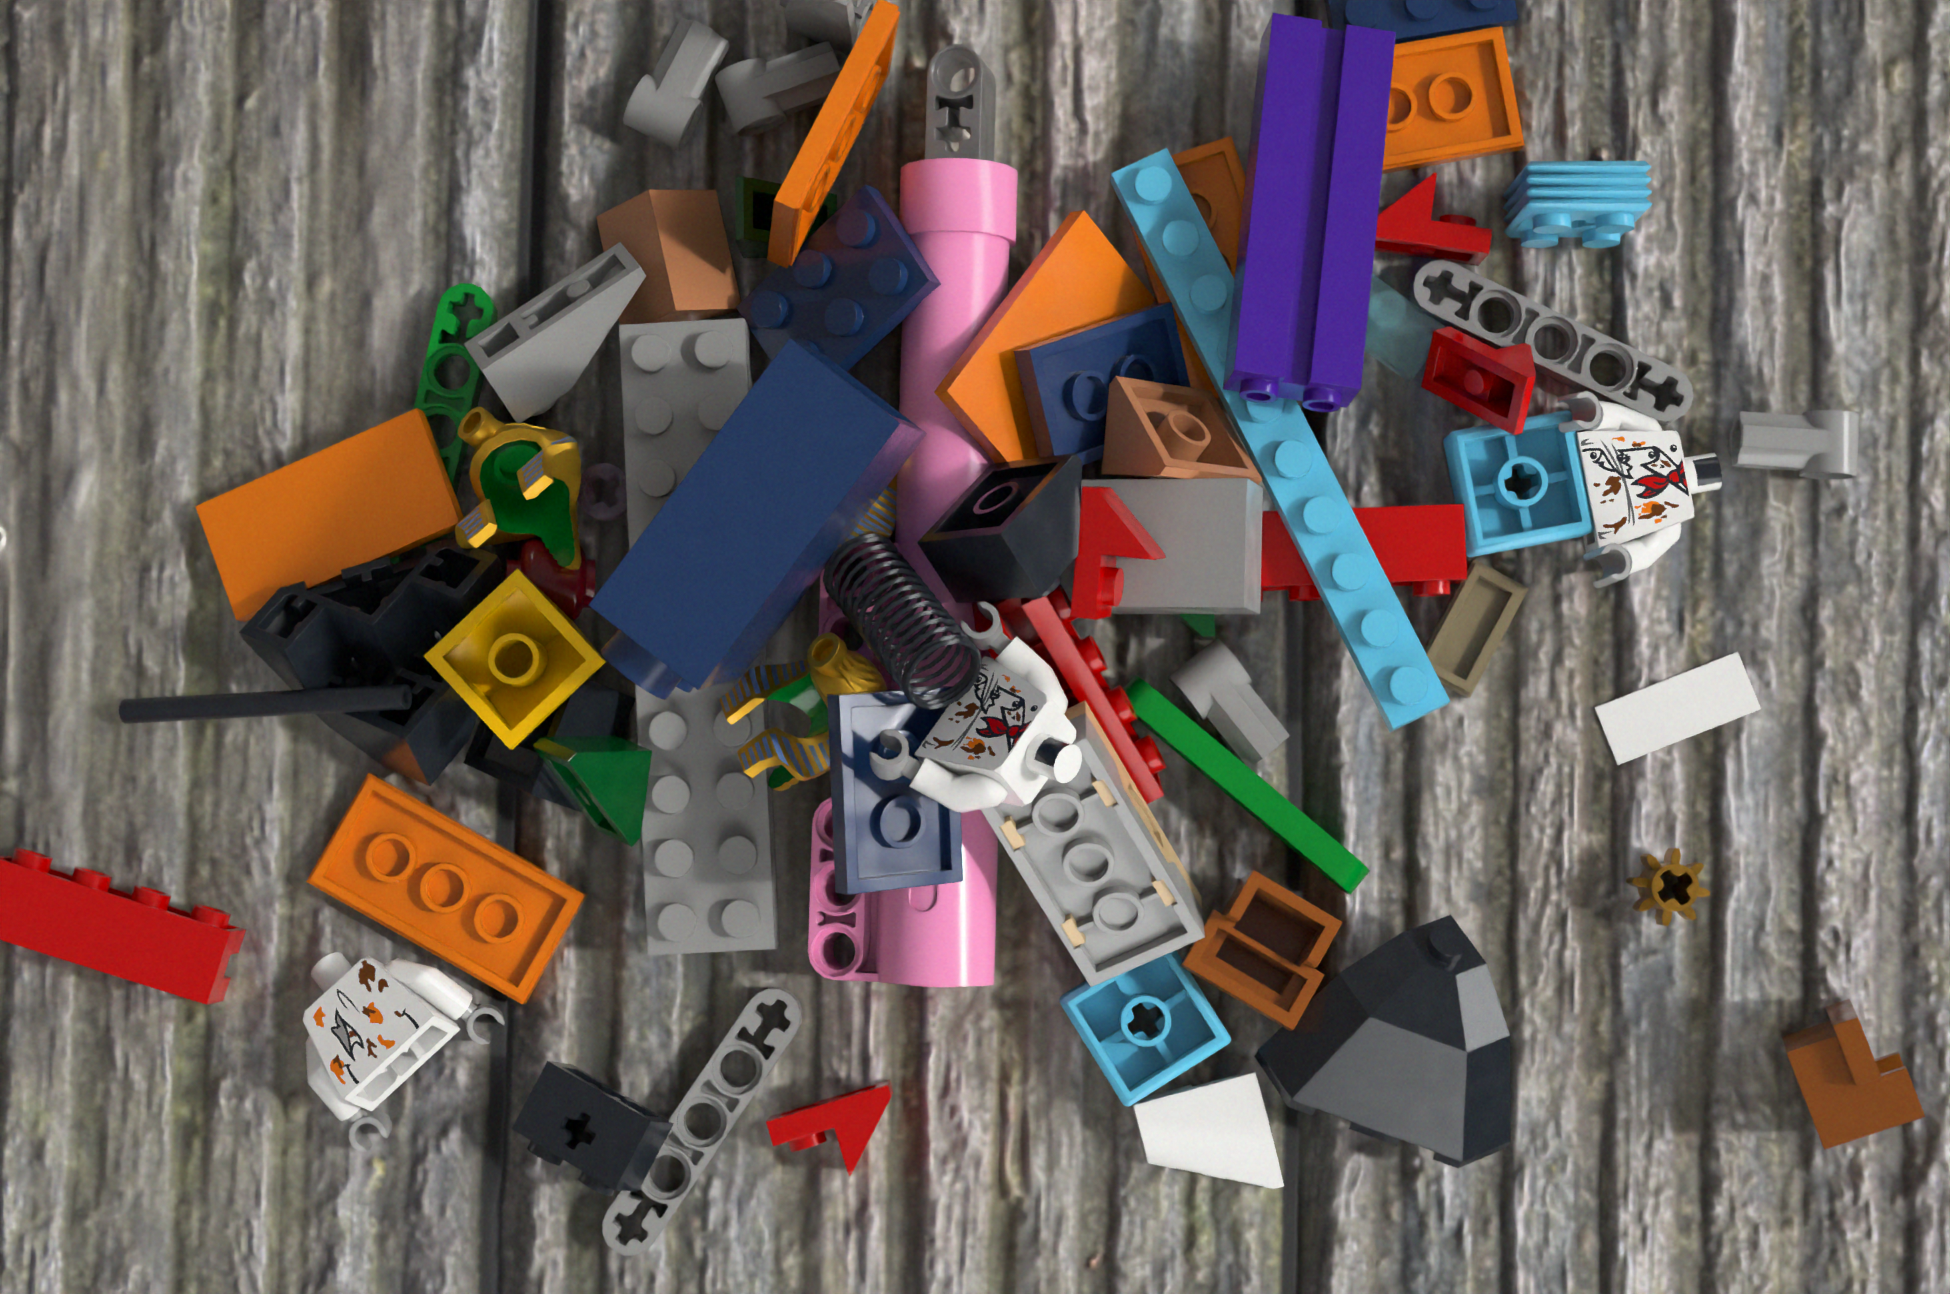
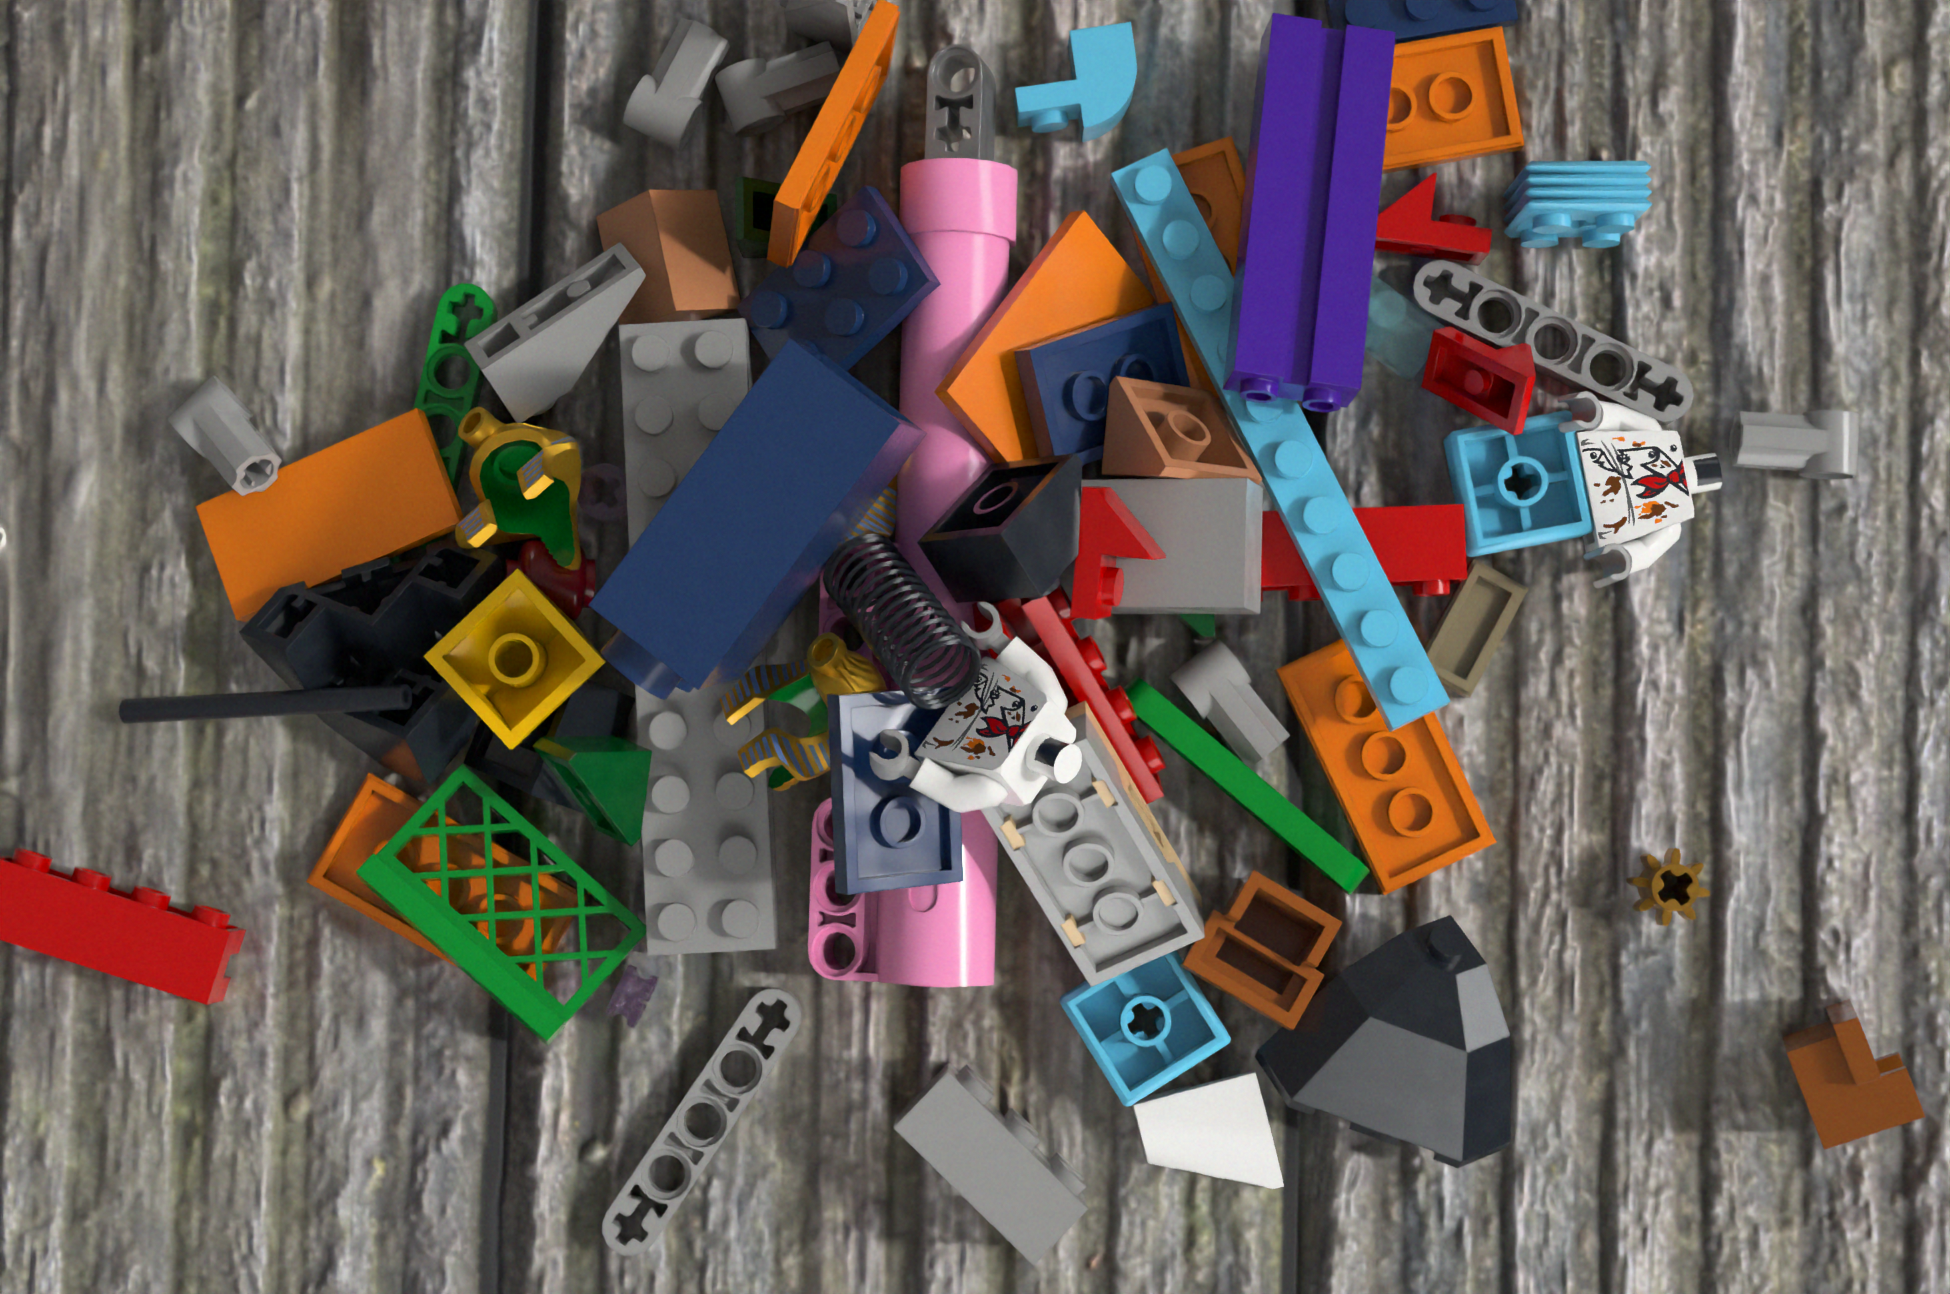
white torso [303,952,505,1151] -> none
black brick [512,1061,674,1196] -> none
red slope [766,1079,893,1176] -> none
white sticker [1595,652,1761,765] -> none
none -> light grey piece [167,375,282,496]
none -> green fence [356,764,647,1046]
none -> clear purple bush [605,964,659,1029]
none -> light grey brick [893,1062,1088,1266]
none -> medium azure brick [1014,22,1137,142]
none -> orange tile [1274,639,1497,896]

